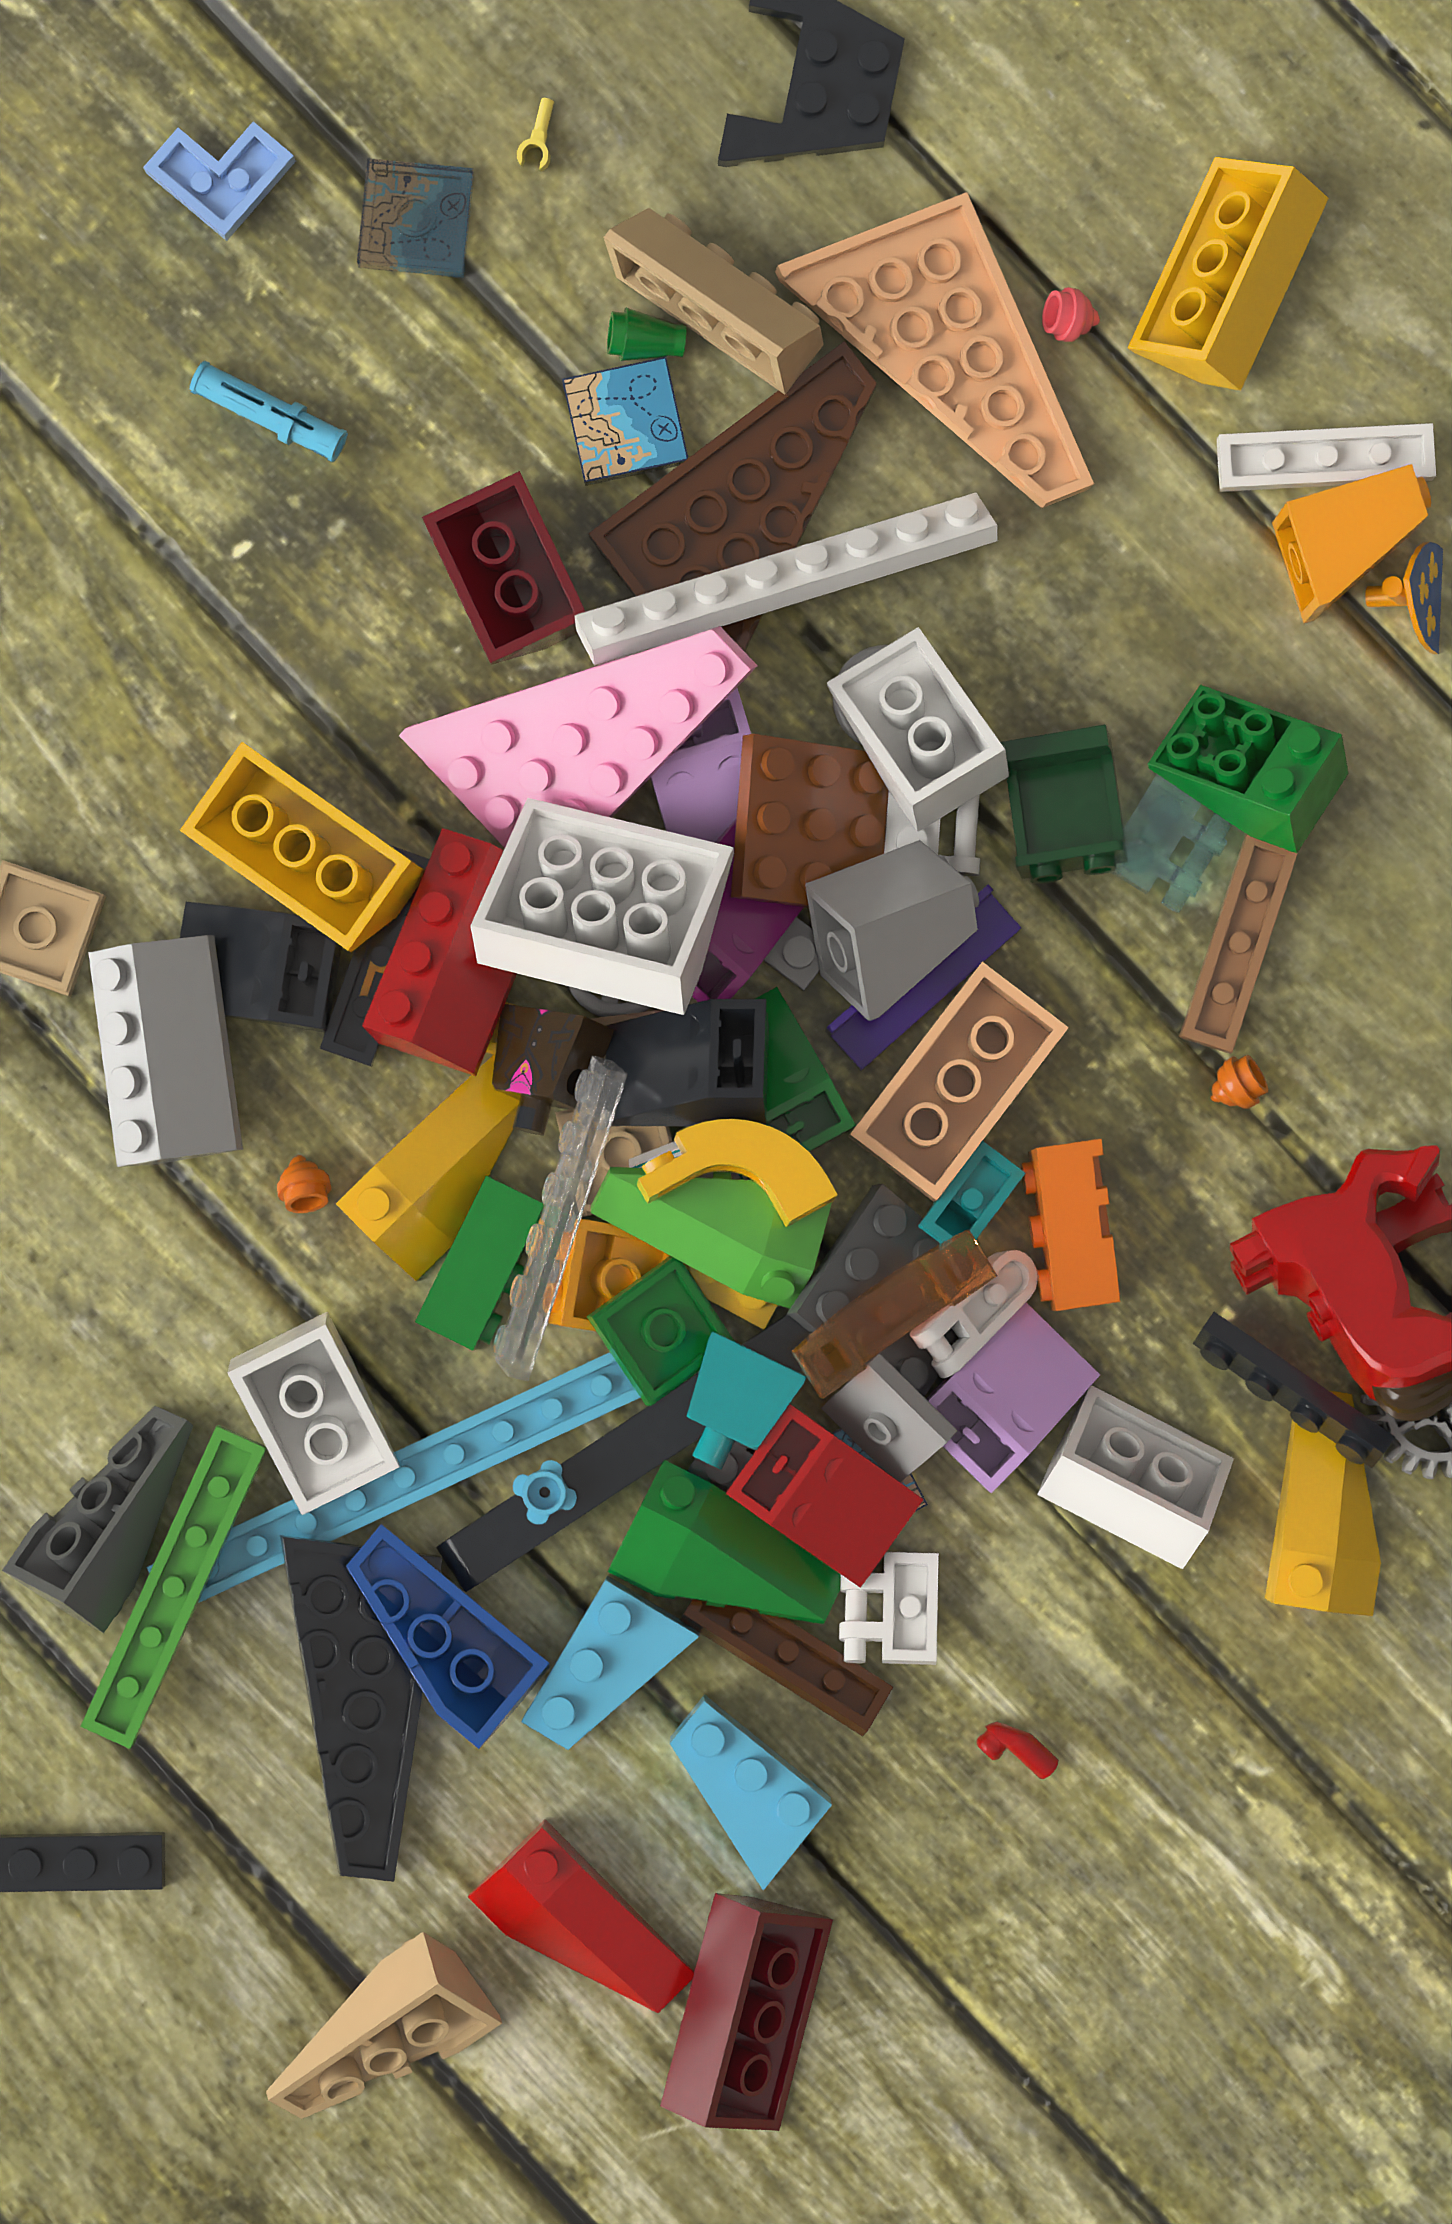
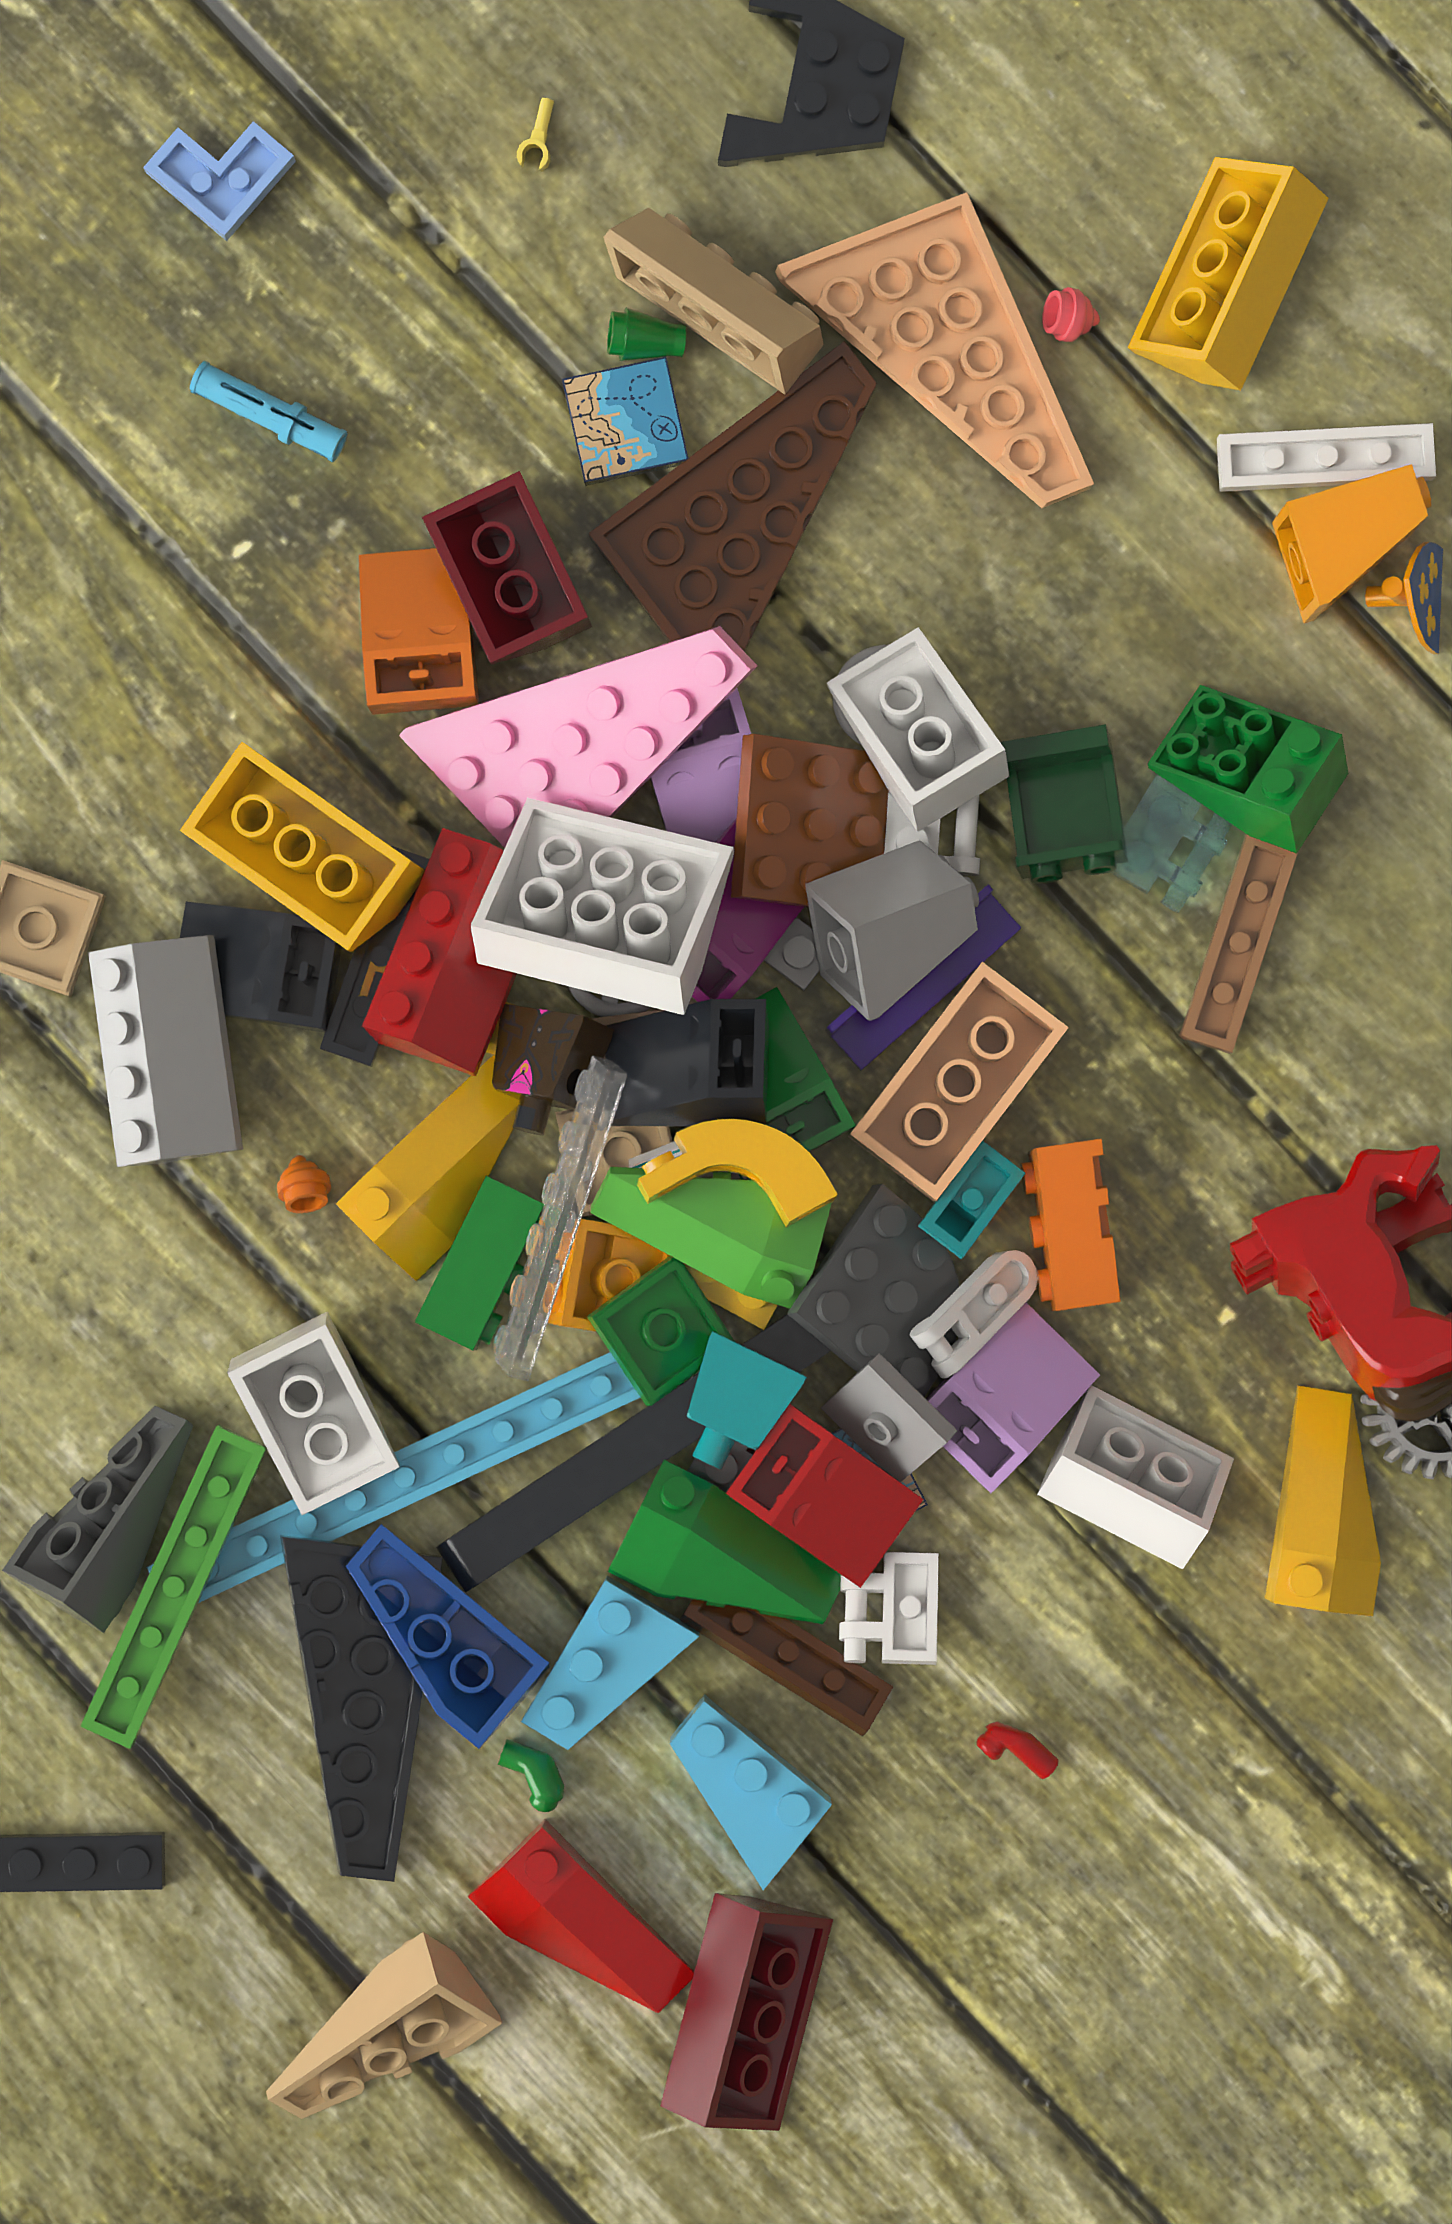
clear smoke tile [357,158,474,278] -> none
medium azure plate [513,1460,577,1524] -> none
white plate [574,493,998,666] -> none
clear orange slope [792,1230,998,1399] -> none
black plate [1193,1311,1395,1468] -> none
orange plate [1211,1055,1268,1109] -> none
none -> orange slope [359,548,479,715]
none -> green arm [498,1739,564,1812]

